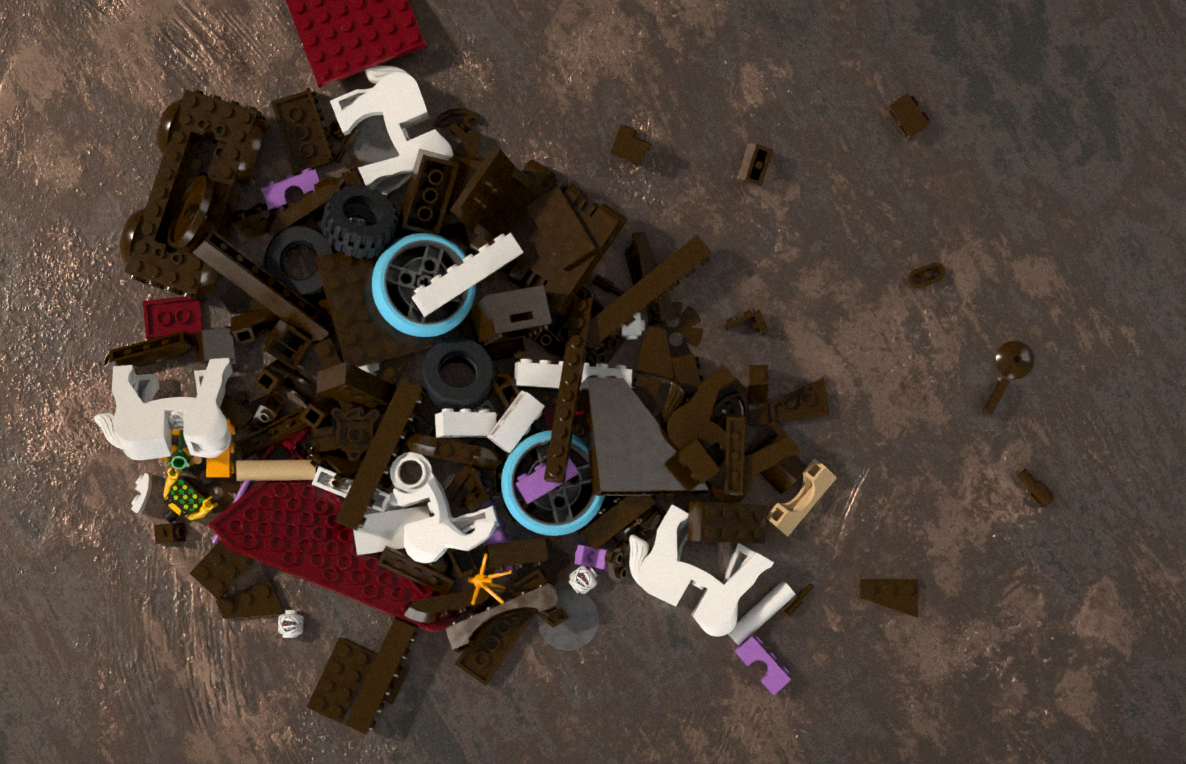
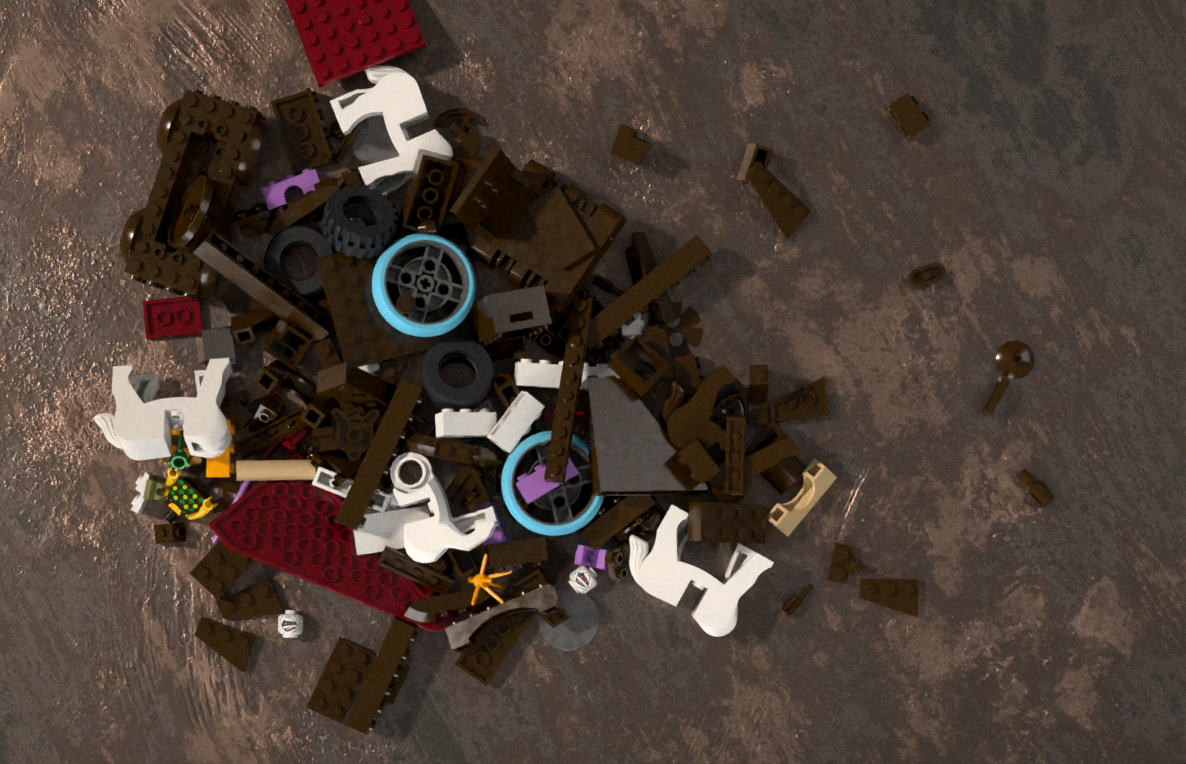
dark brown brick [102,331,197,370] -> none
white brick [412,233,523,317] -> none
dark brown bracket [724,309,769,335] -> none
white brick [728,580,796,646] -> none
medium lavender arch [734,636,791,695] -> none
none -> olive tile [143,479,168,501]
none -> dark brown wing [195,617,257,673]
none -> dark brown plate [396,294,416,314]
none -> dark brown hose [418,220,437,235]
none -> dark brown window [608,335,671,397]
none -> dark brown wing [744,161,811,240]
none -> dark brown hinge [827,543,865,584]

